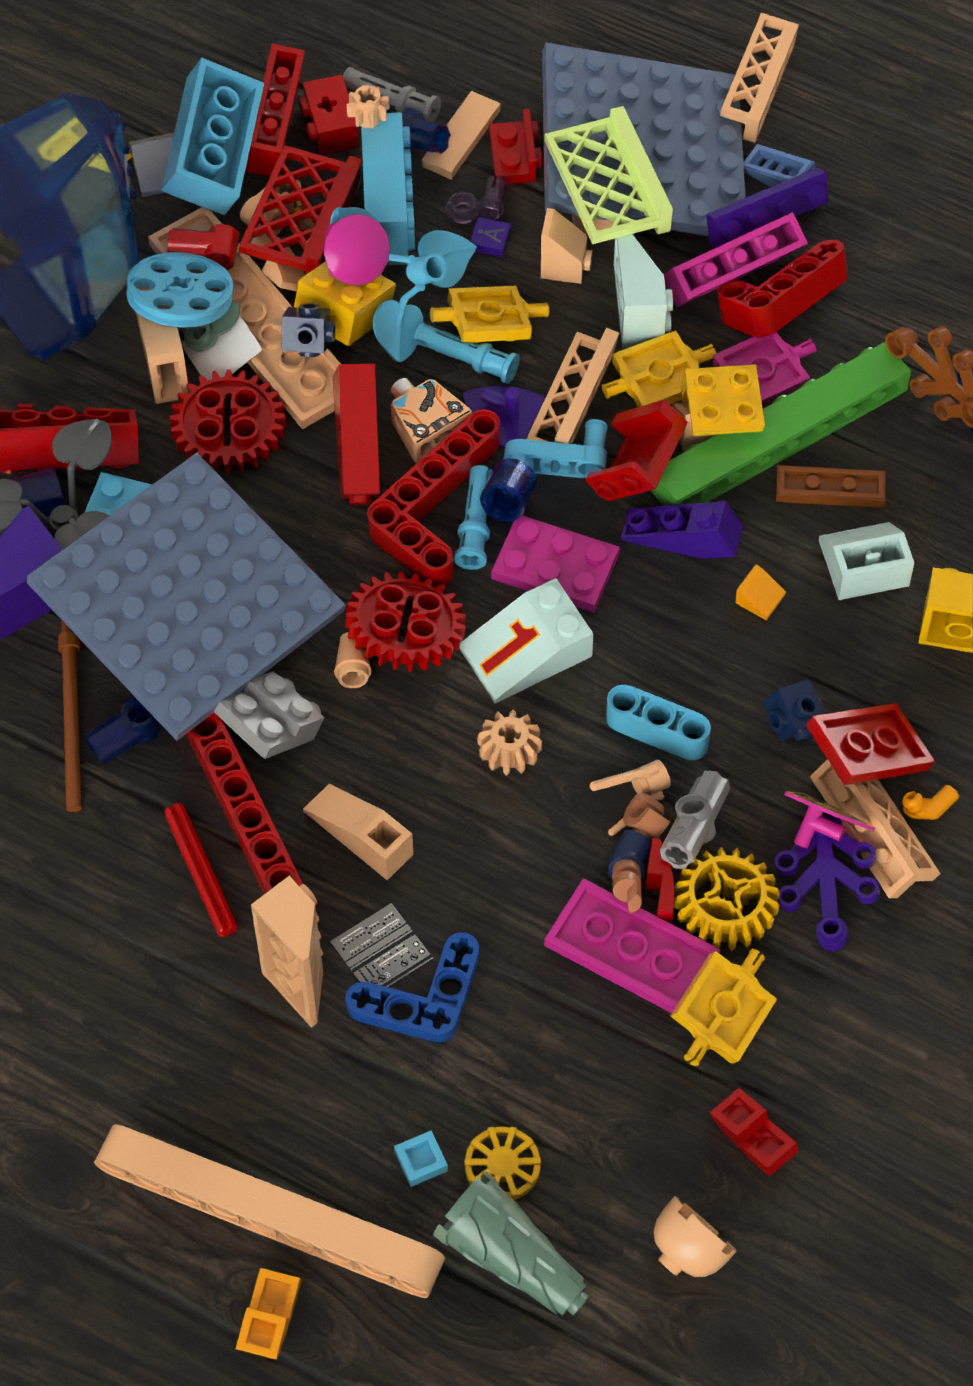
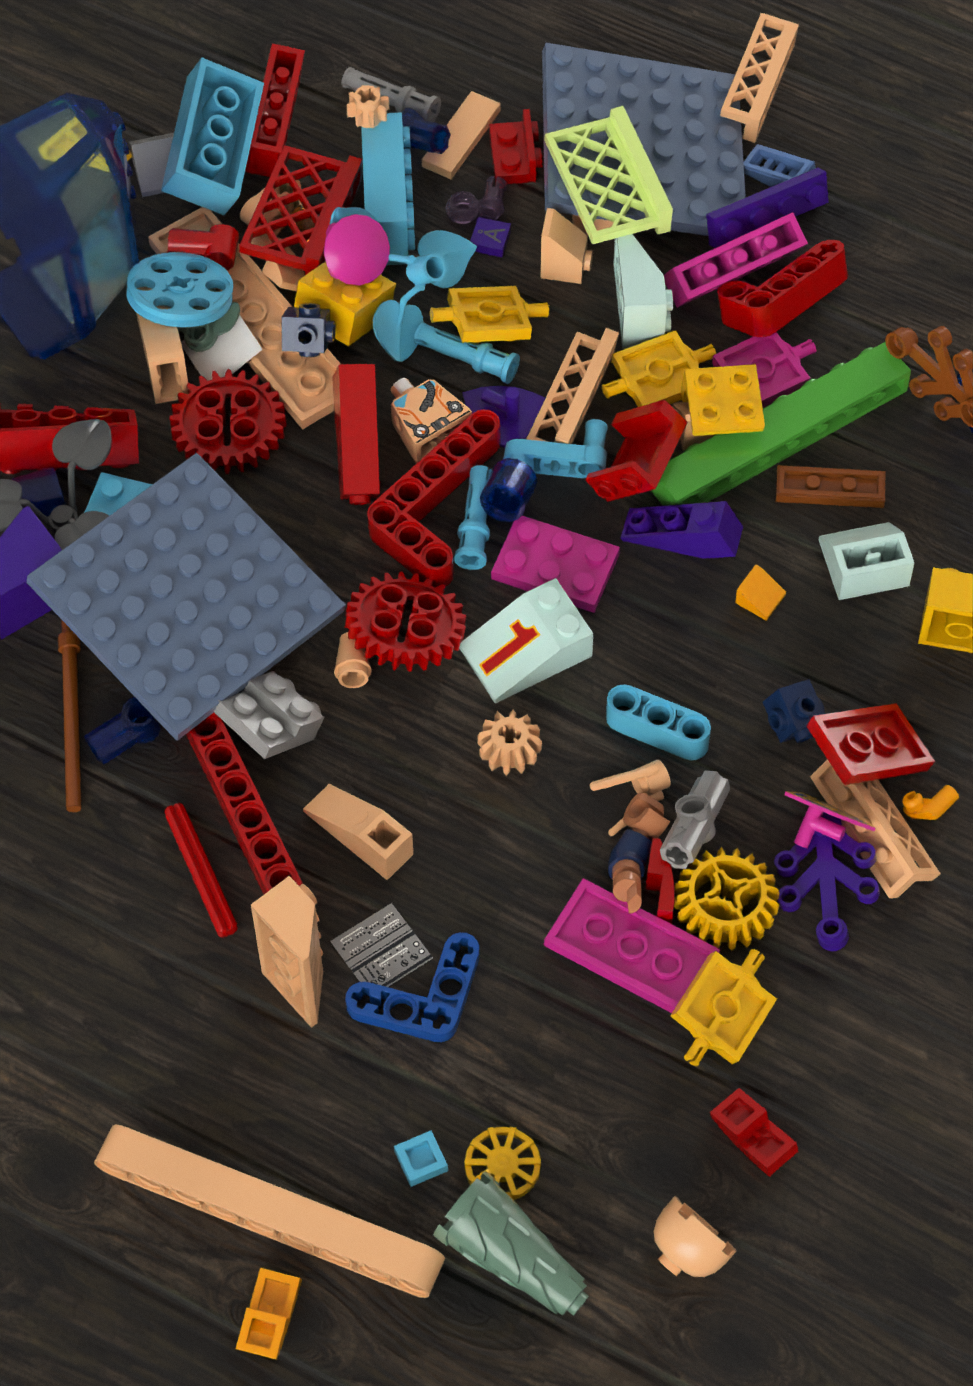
red brick [299,75,359,155] -> none

